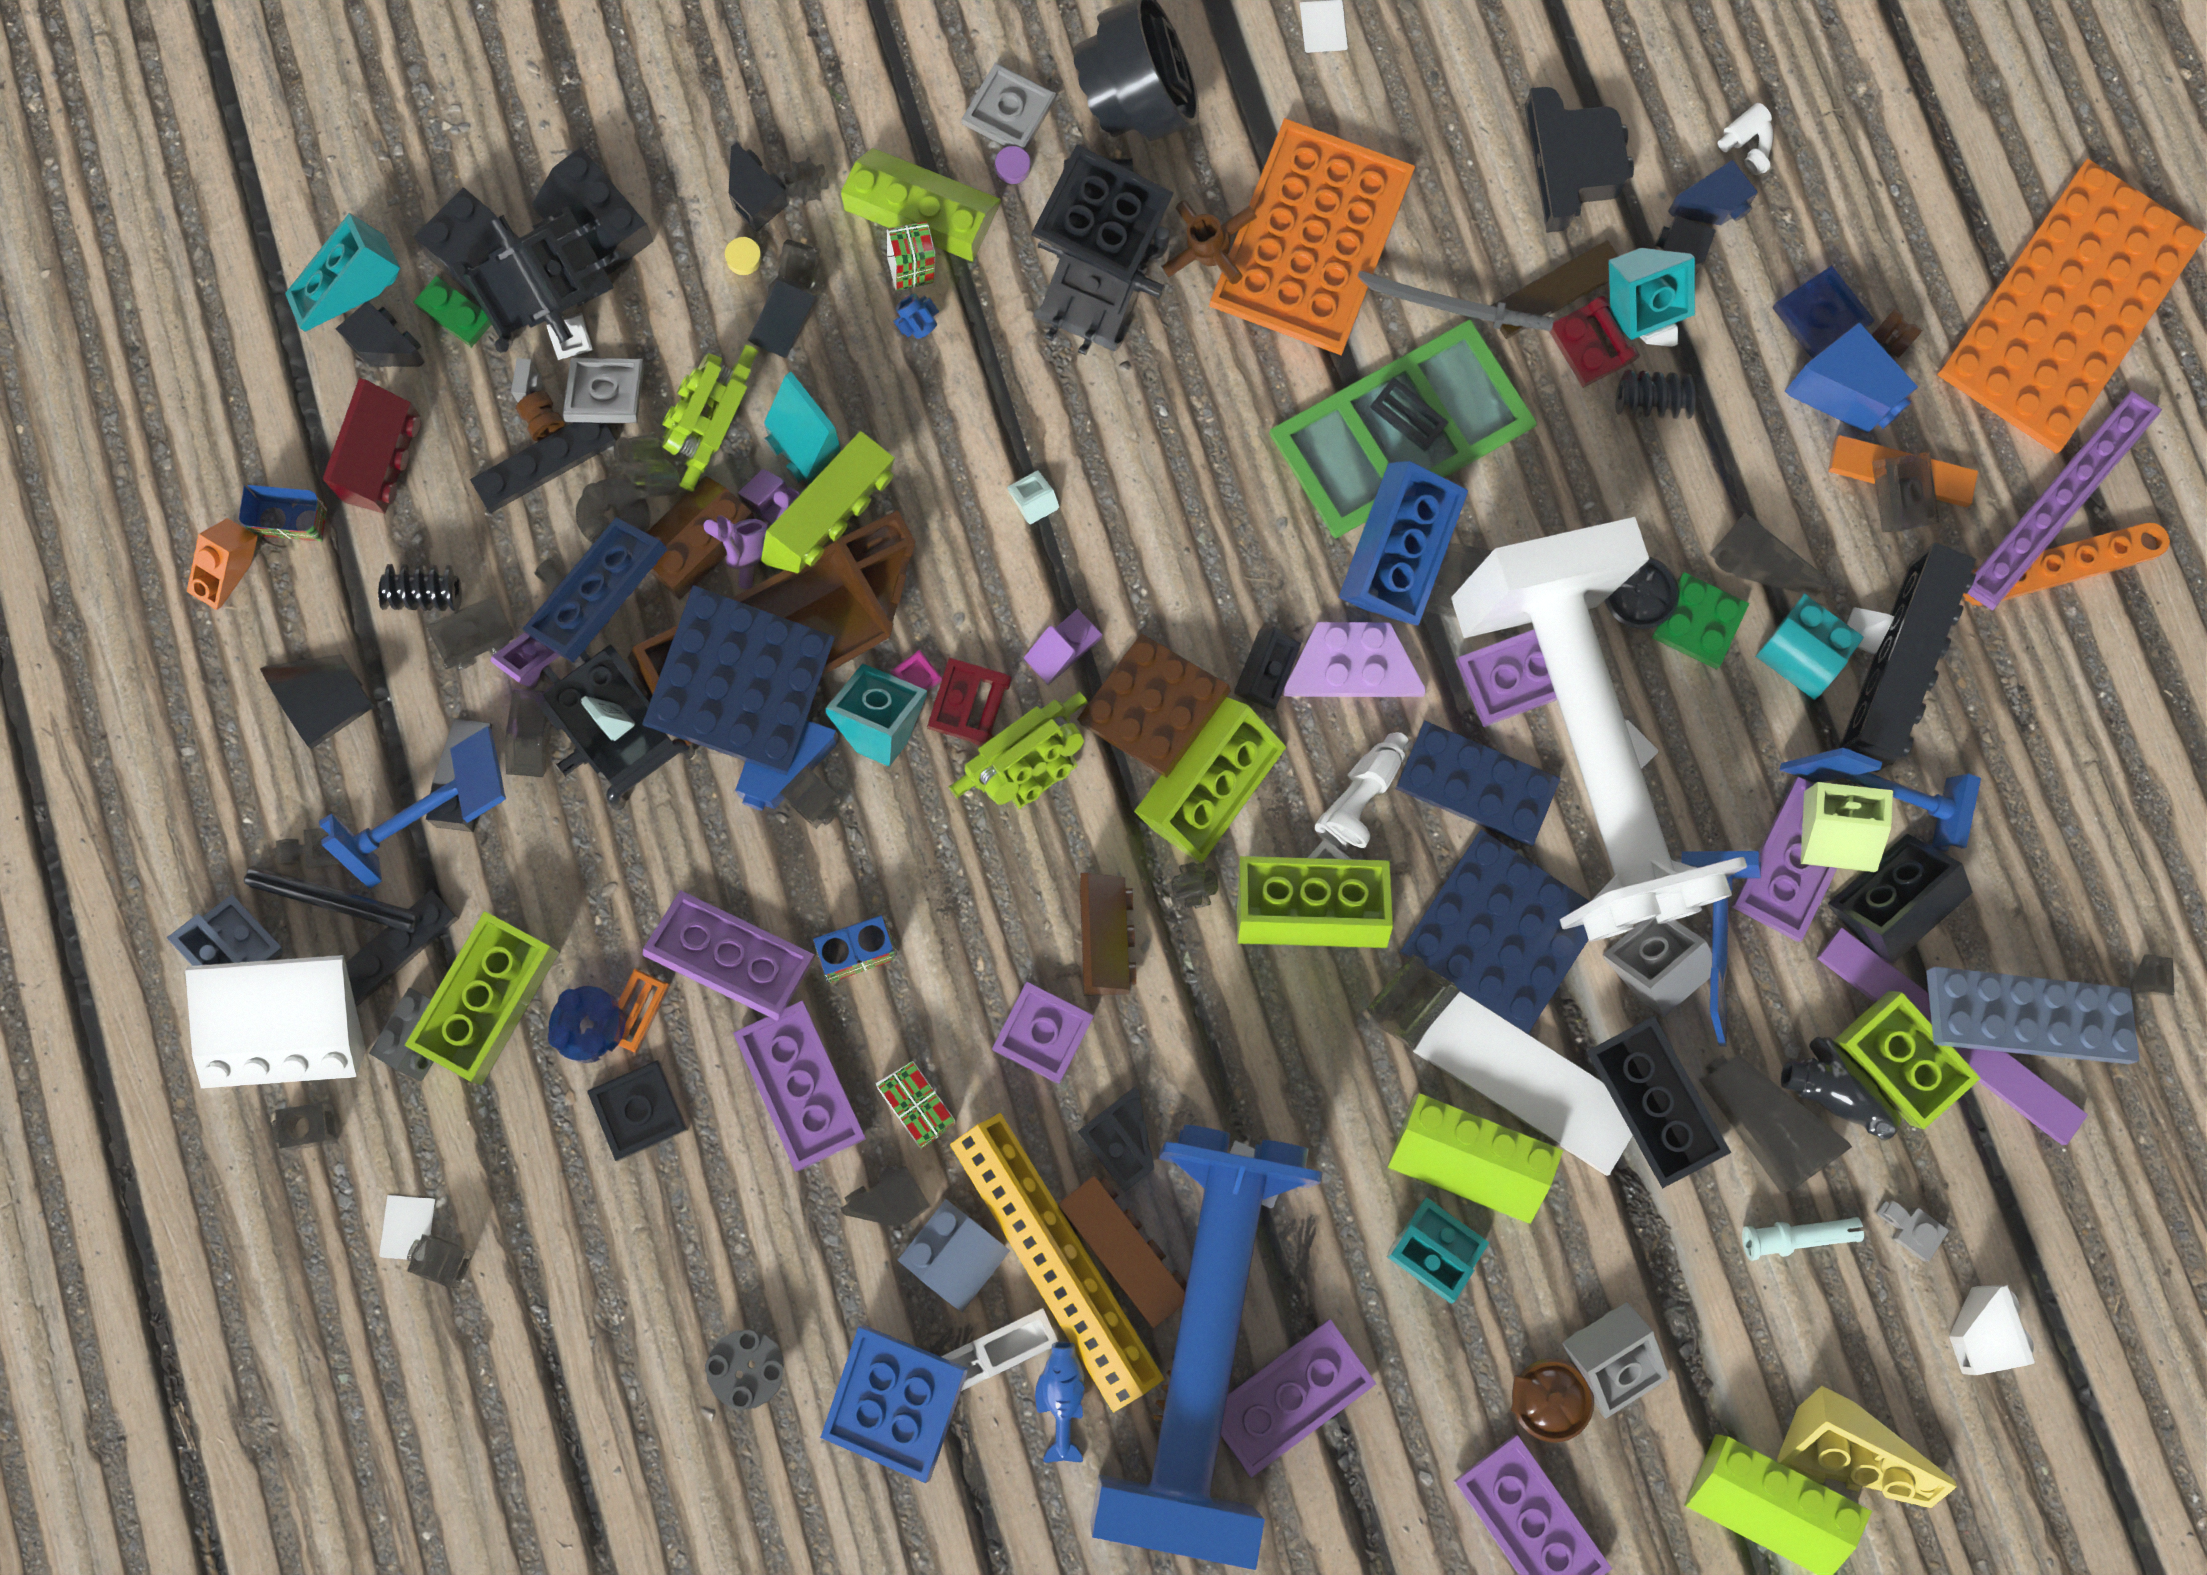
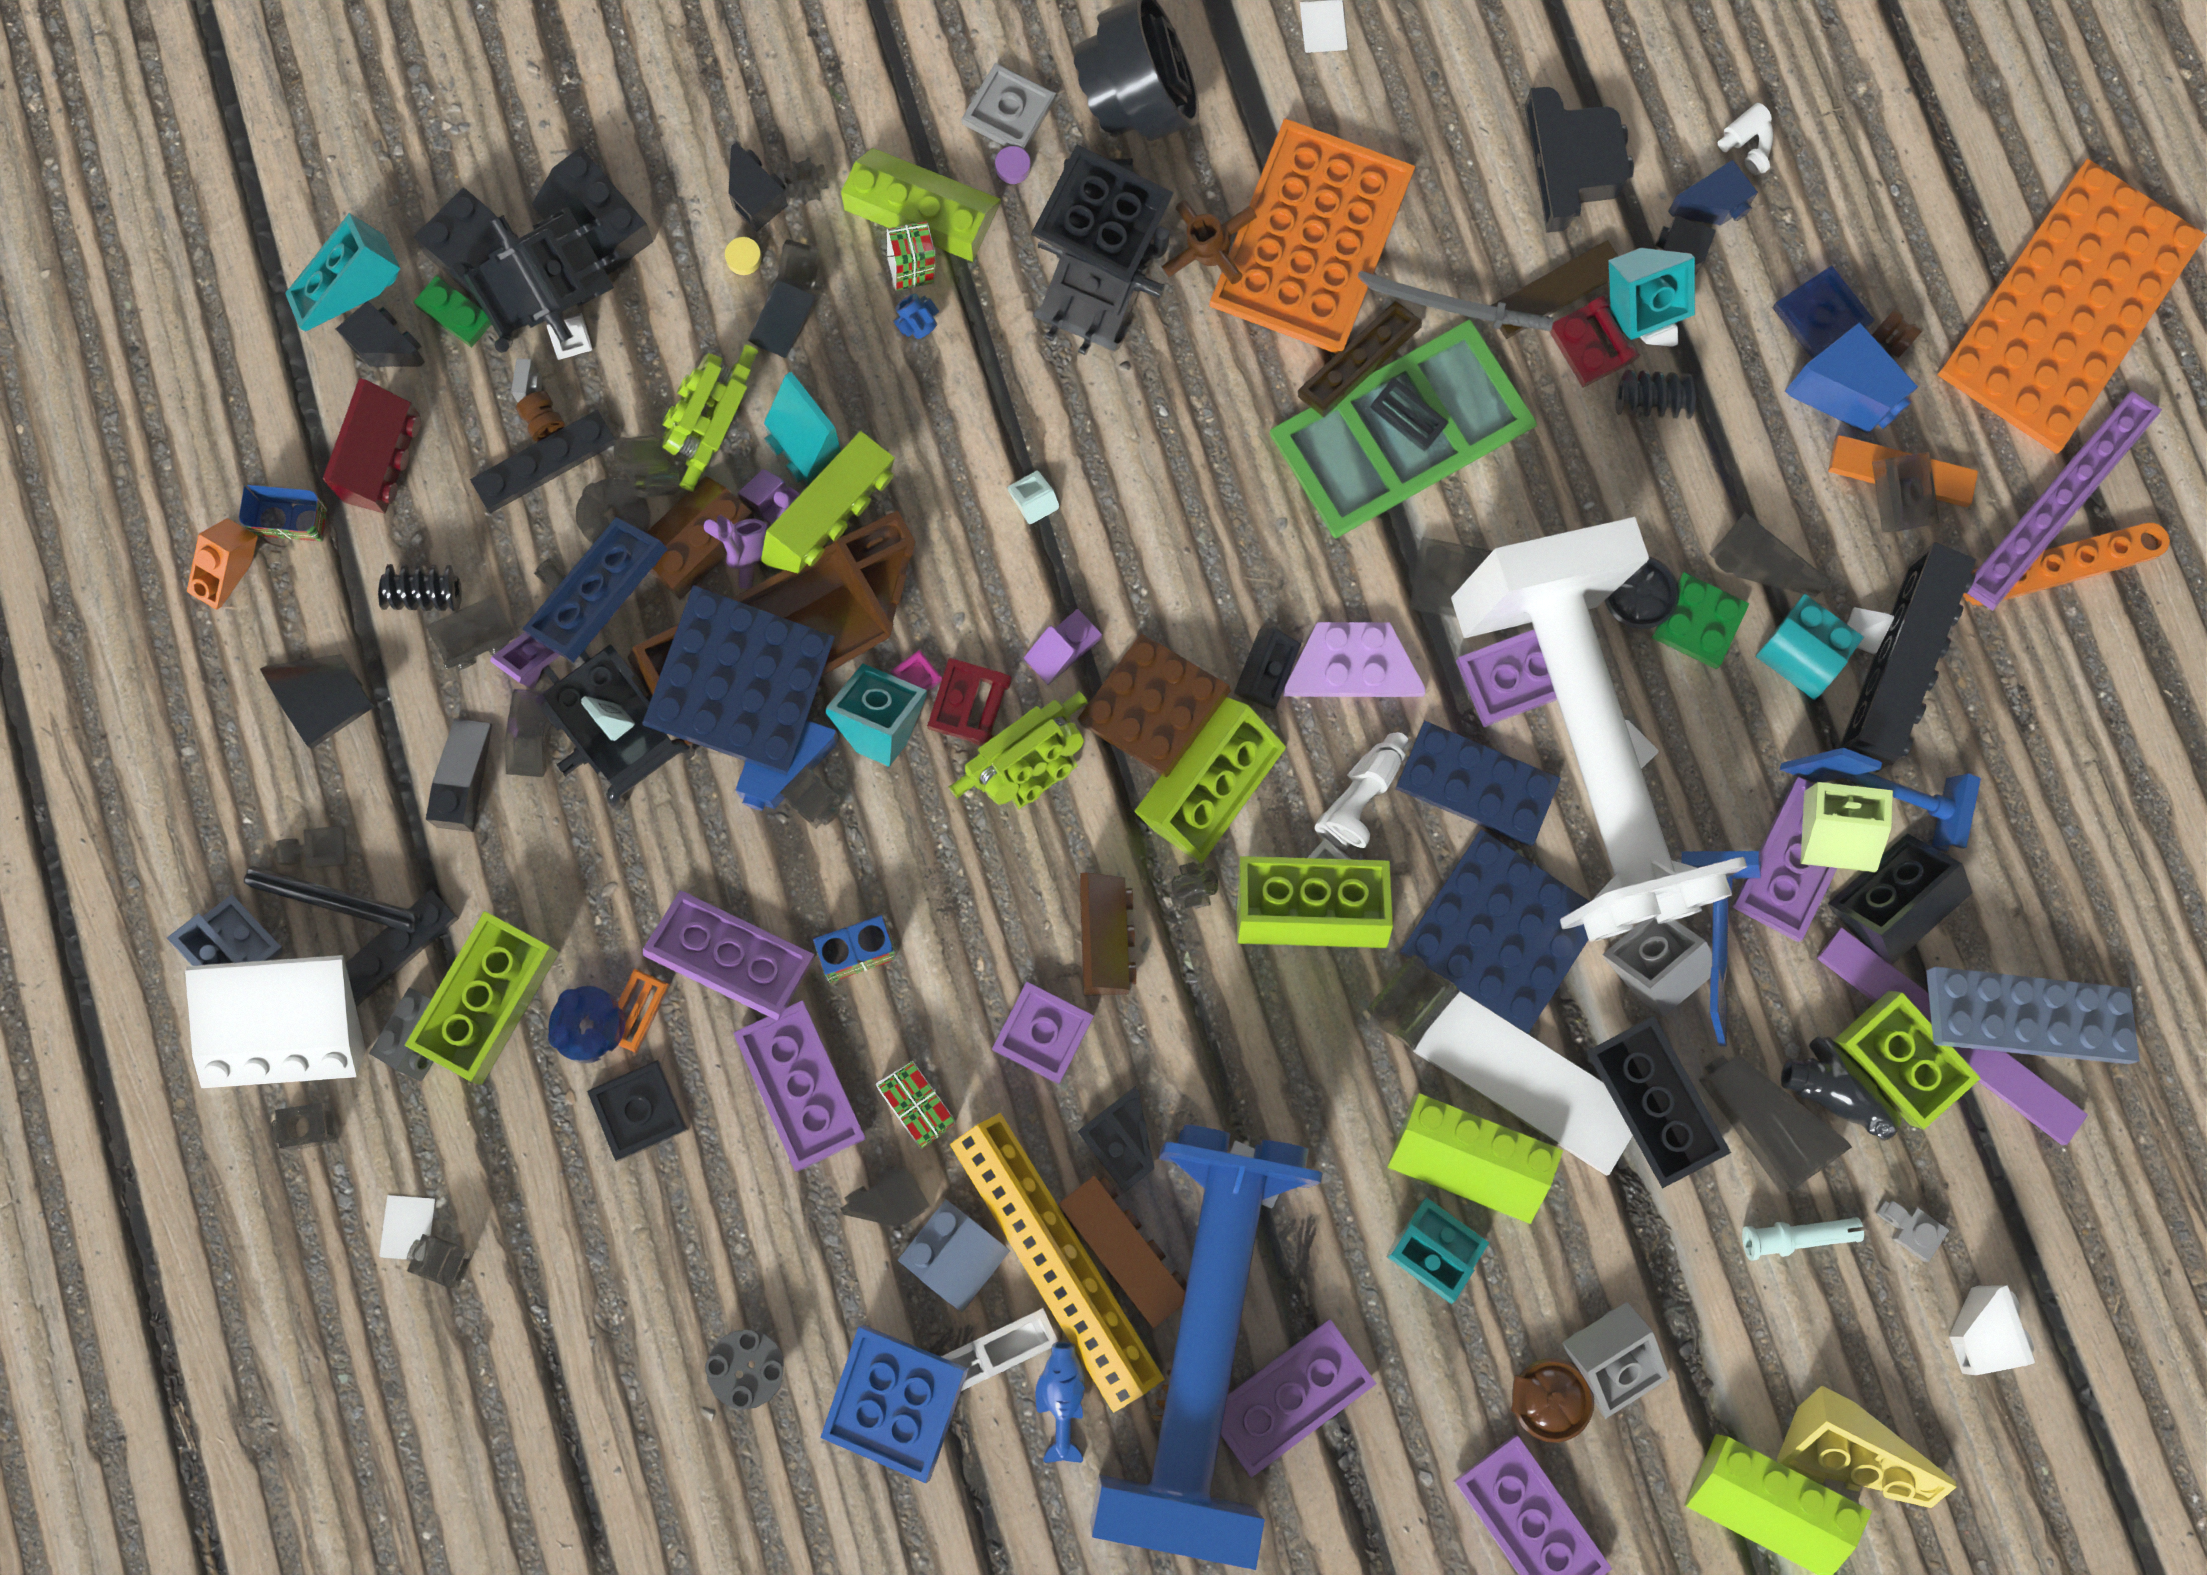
blue piece [319,726,506,889] -> none
light grey tile [563,358,644,423] -> none
blue slope [1338,461,1469,625] -> none
clear smoke slope [2129,954,2175,996] -> none
none -> dark brown tile [1298,301,1422,417]

